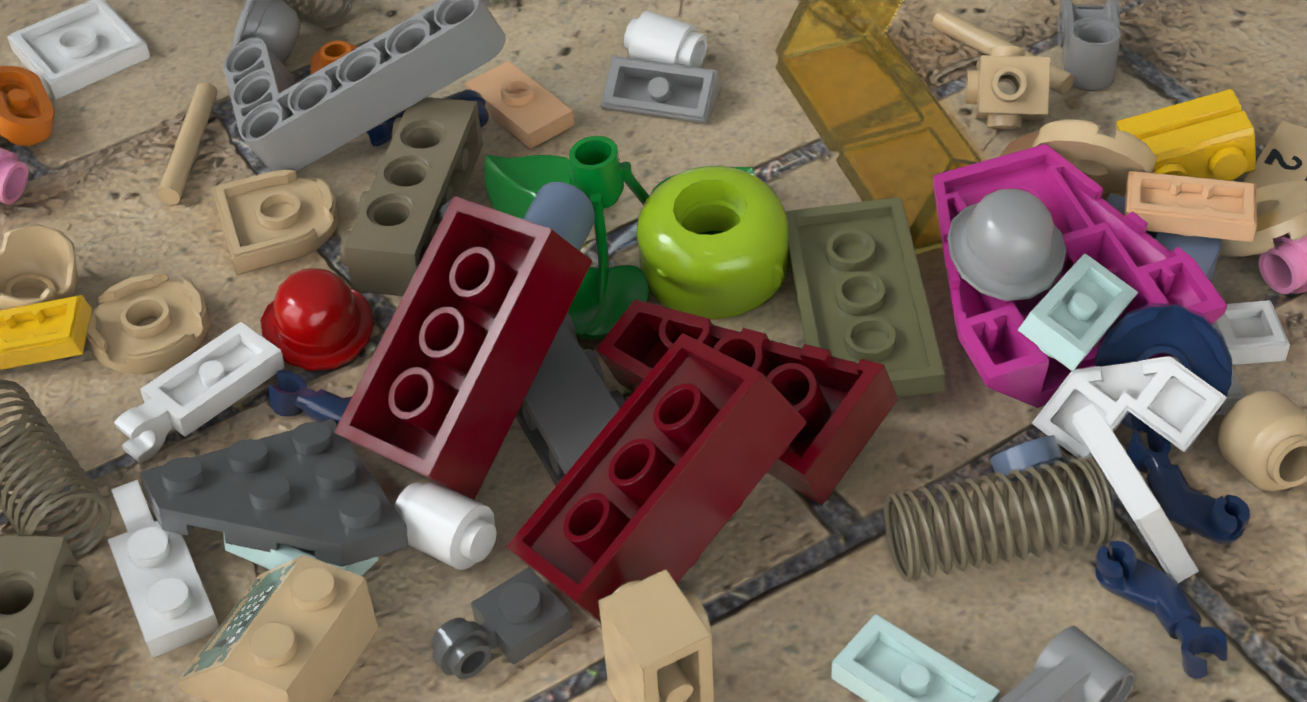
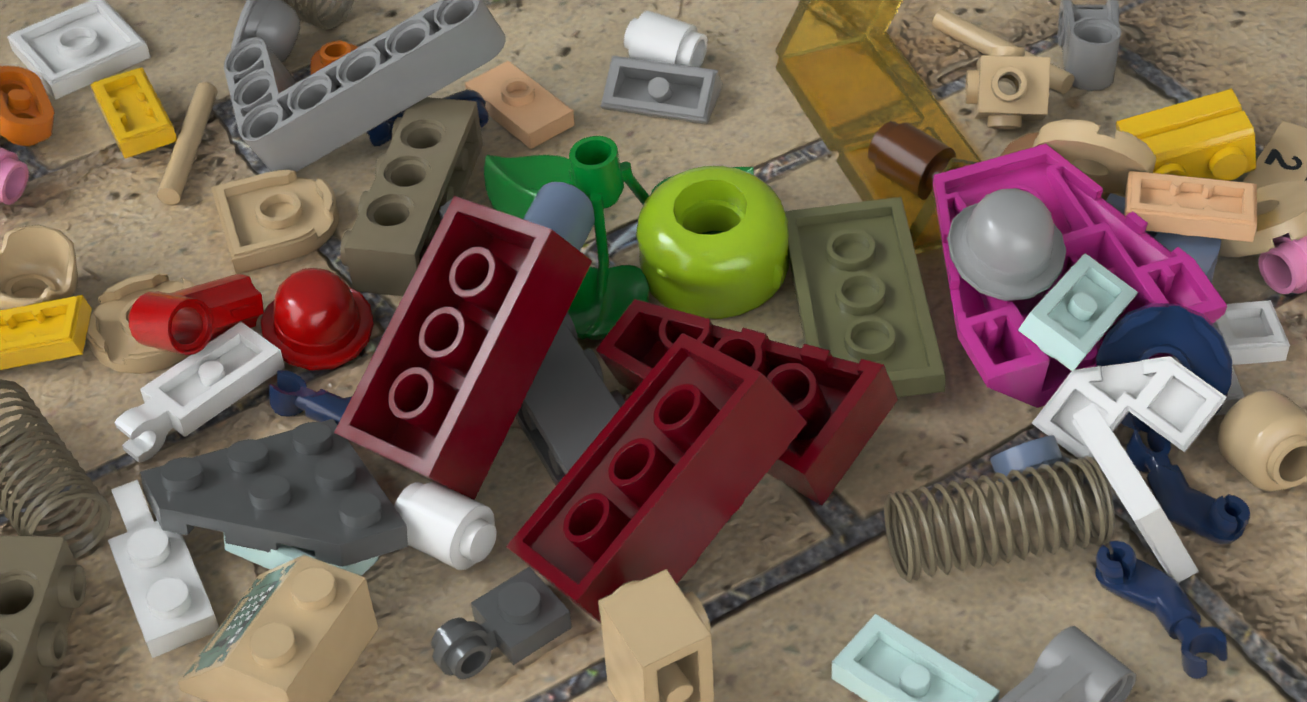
none -> yellow plate [91,67,177,159]
none -> red piece [129,274,264,355]
none -> reddish brown brick [868,121,957,200]

